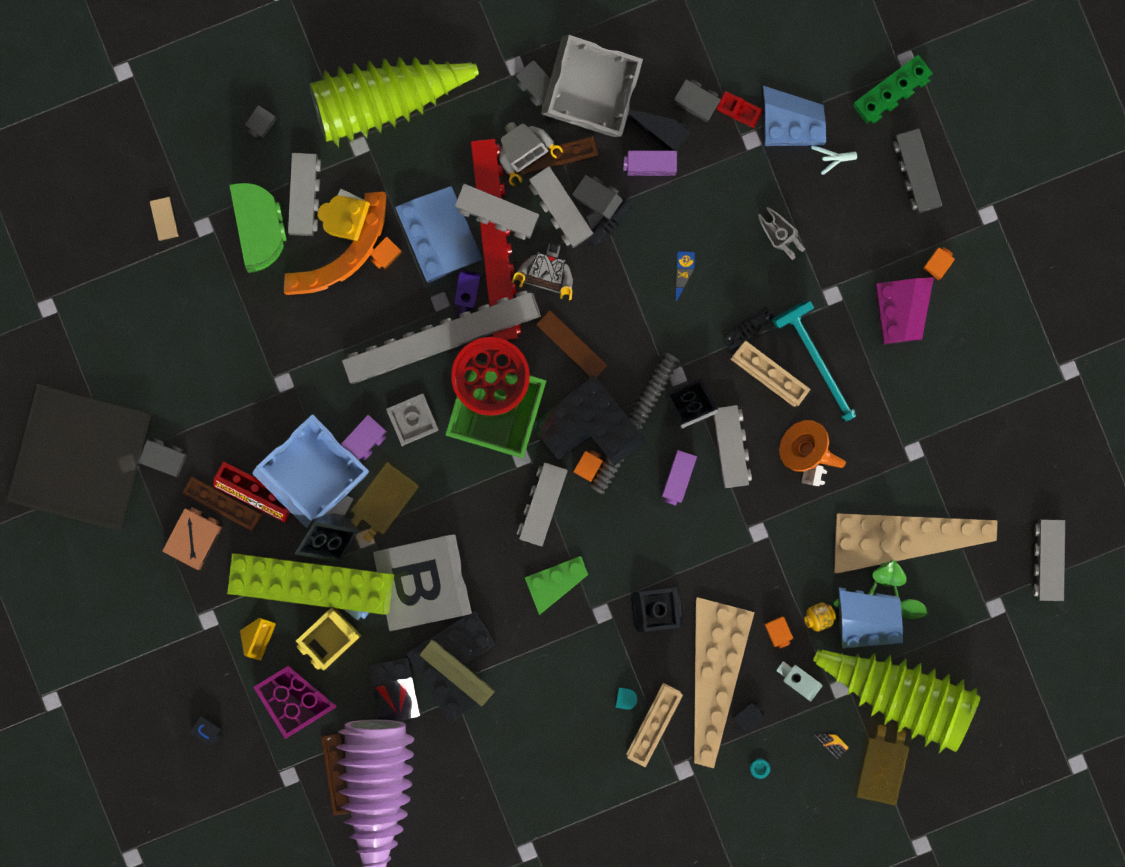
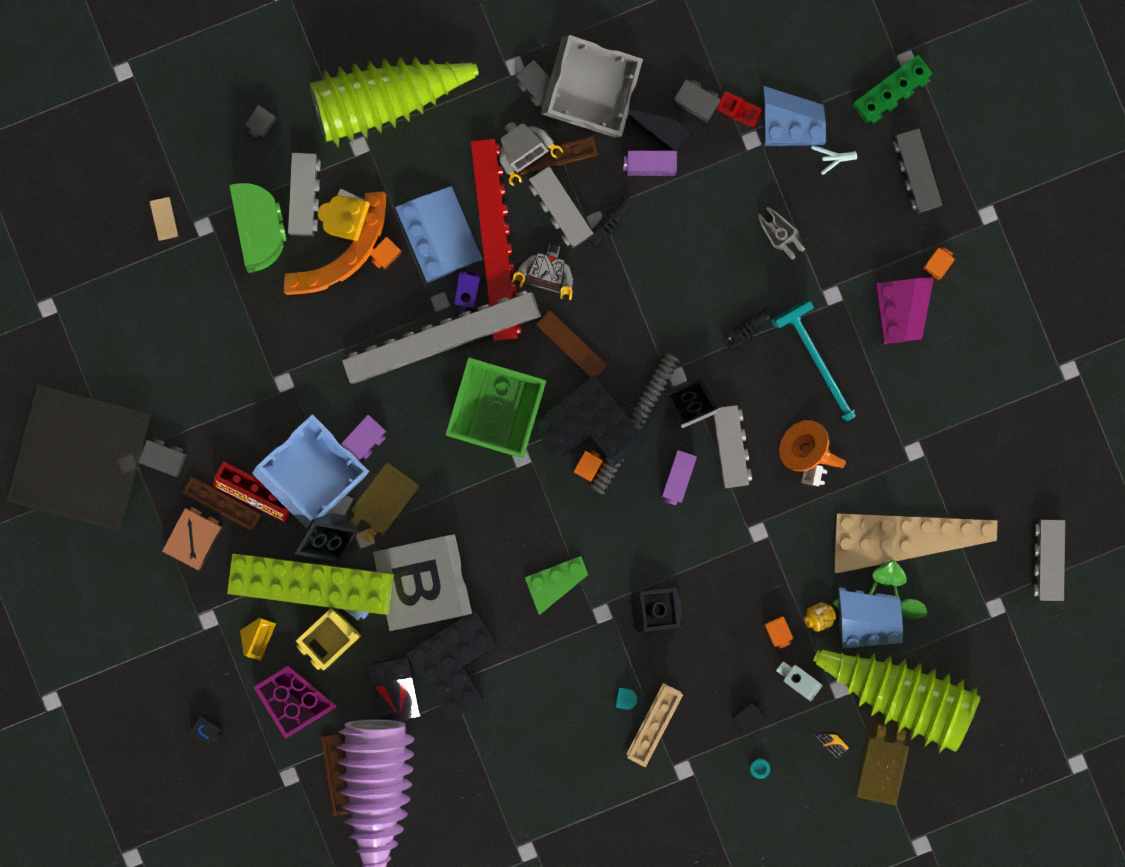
light grey plate [386,394,439,446] -> none
olive fence [420,639,495,707] -> none
red wheel [451,337,530,416] -> none
light grey brick [455,184,539,240] -> none
light grey brick [517,463,568,547] -> none
dark grey brick [572,175,622,220] -> none
sticker [676,251,695,301] -> none
tan wing [694,597,754,768] -> none
tan fence [731,341,811,407] -> none

